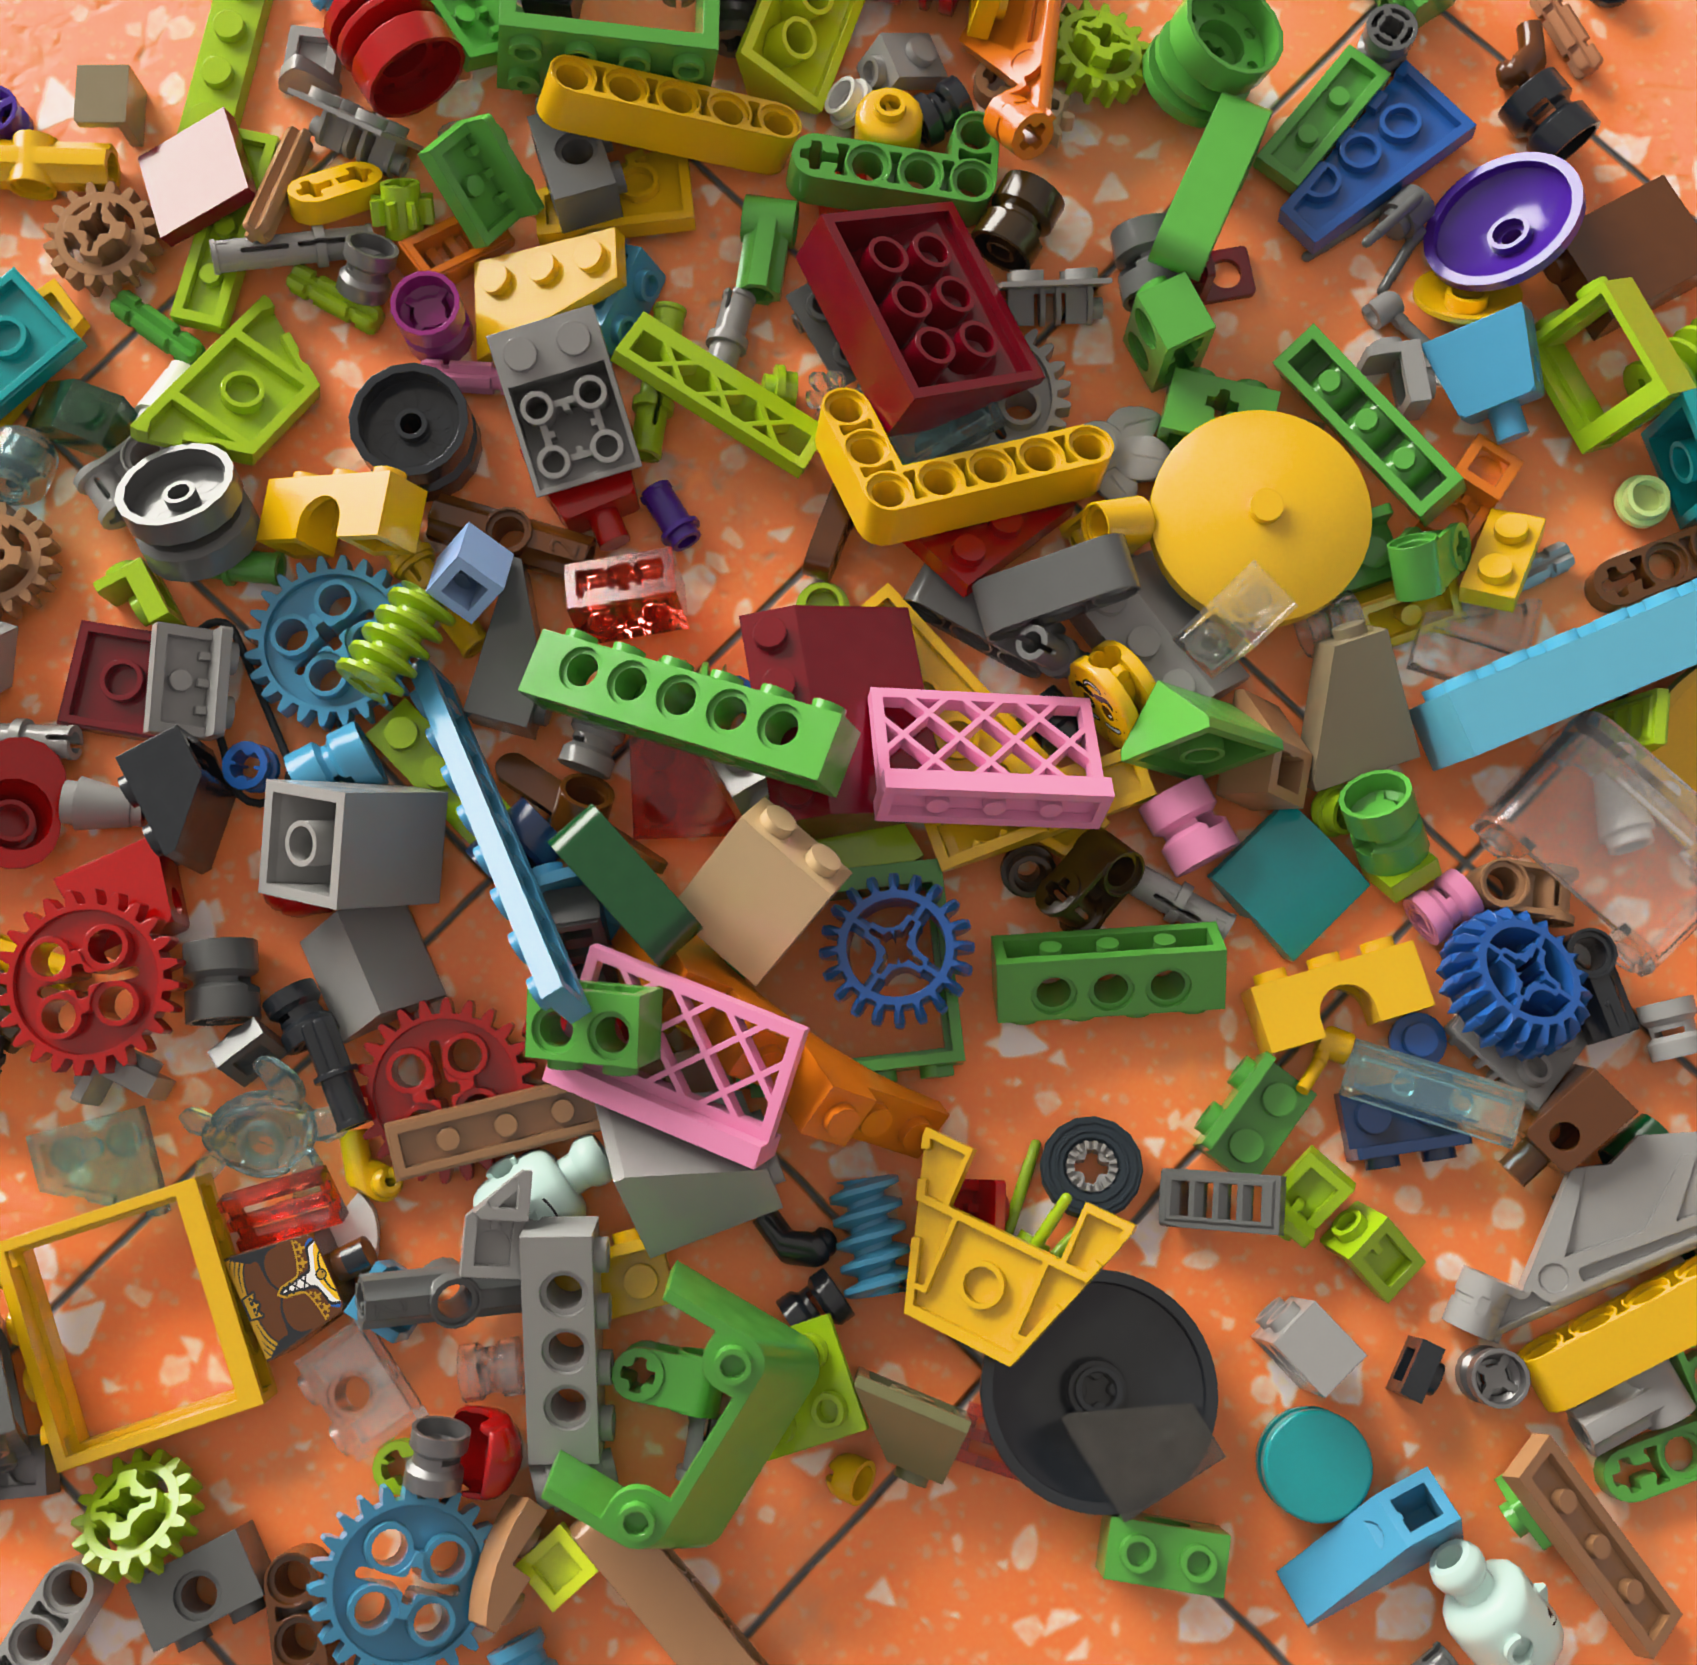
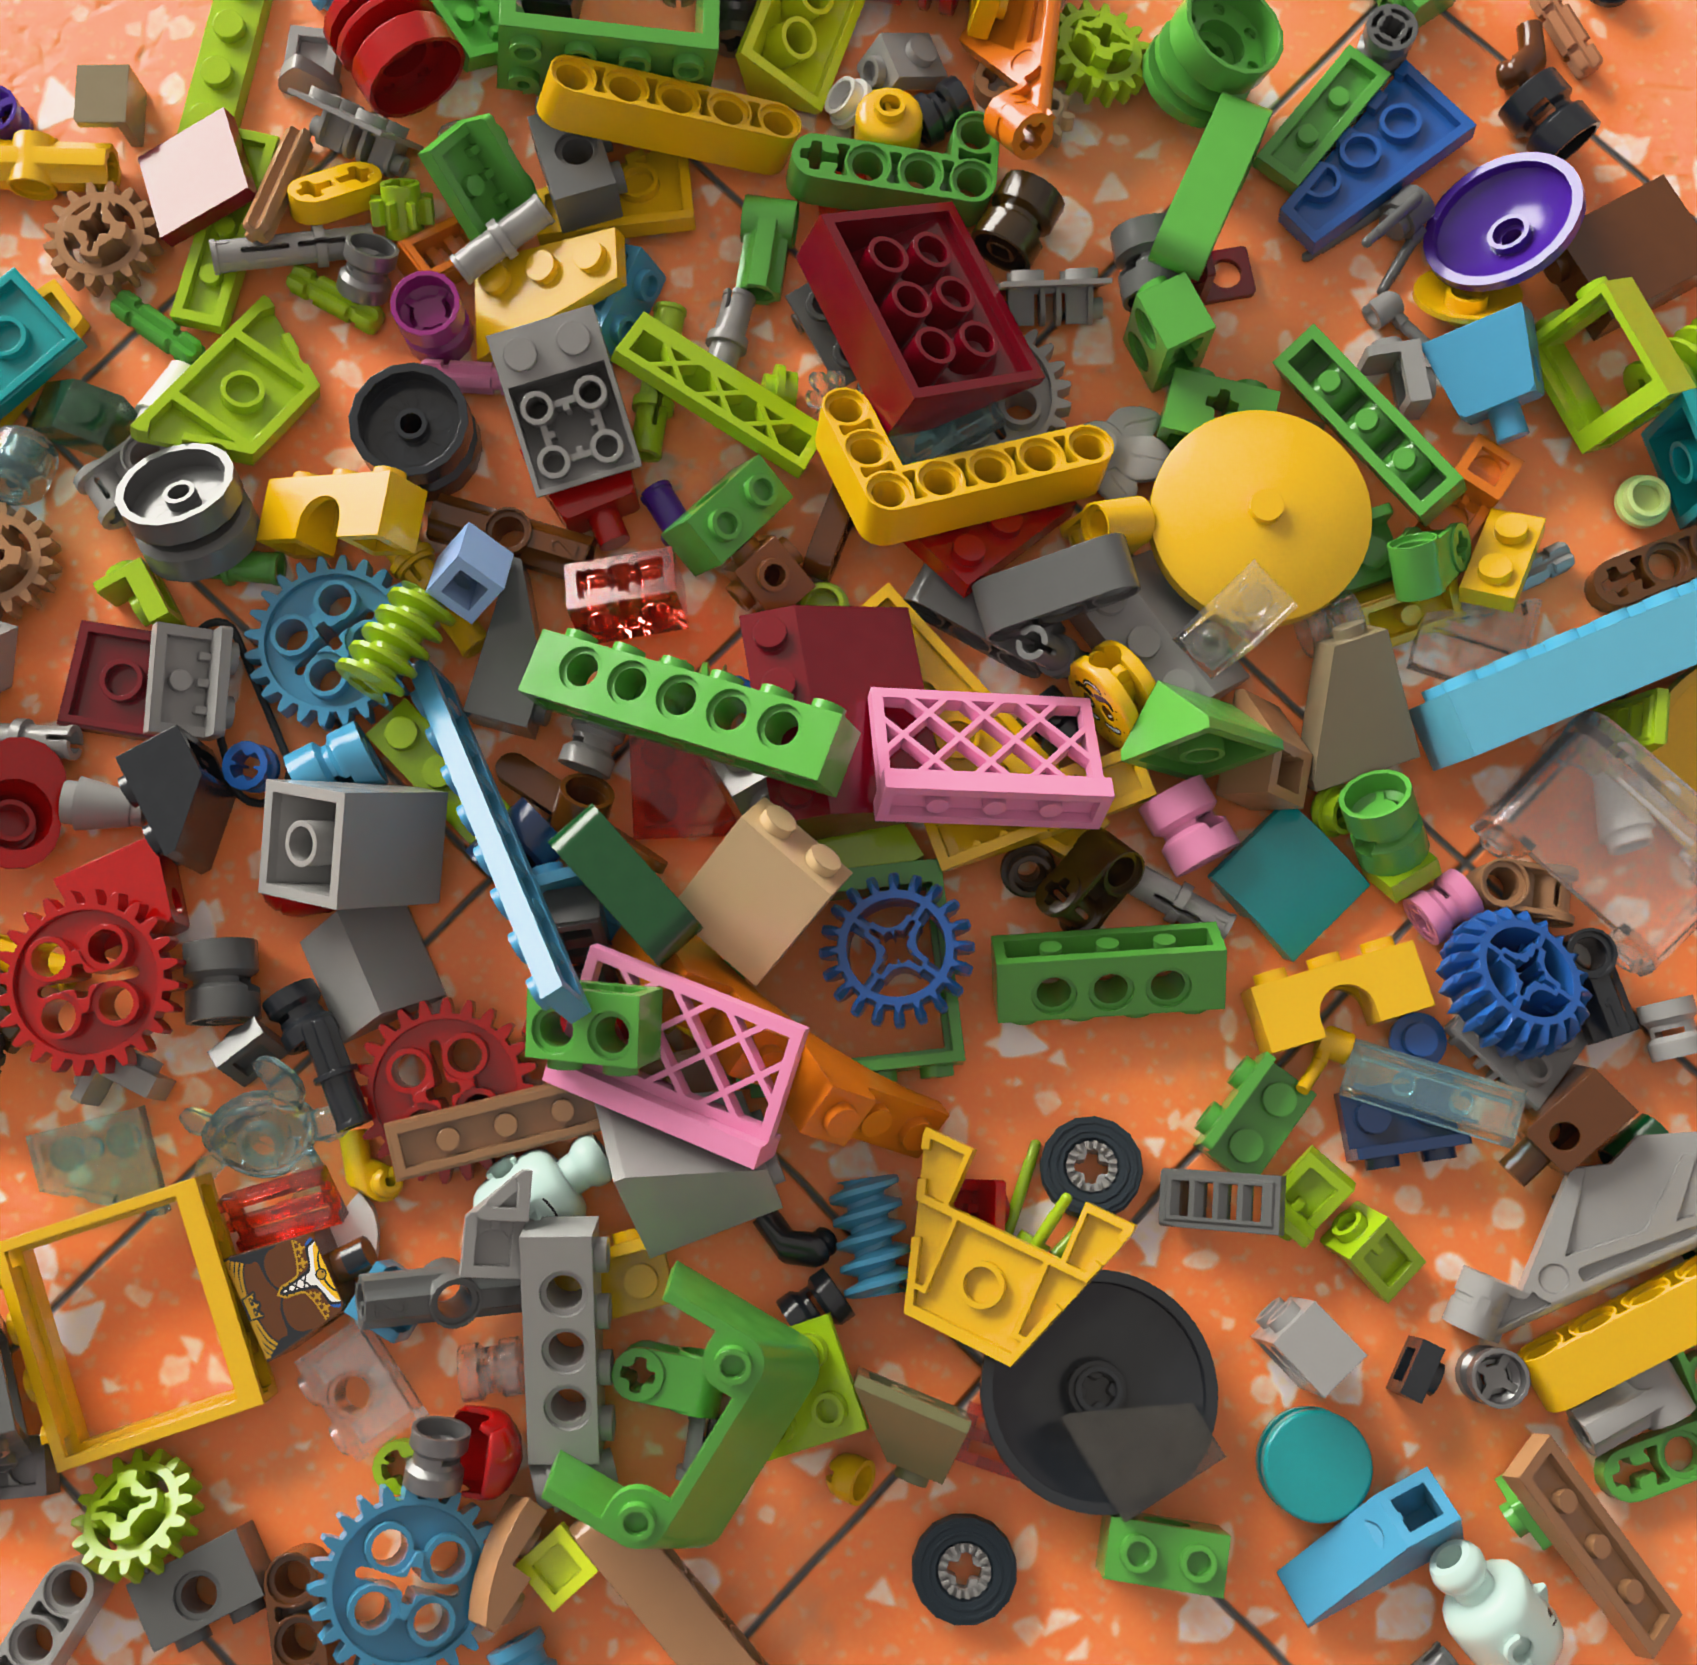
none -> light grey pin [449,193,555,285]
none -> bright green brick [660,454,793,577]
none -> dark orange brick [721,534,816,612]
none -> black bush [912,1514,1017,1625]

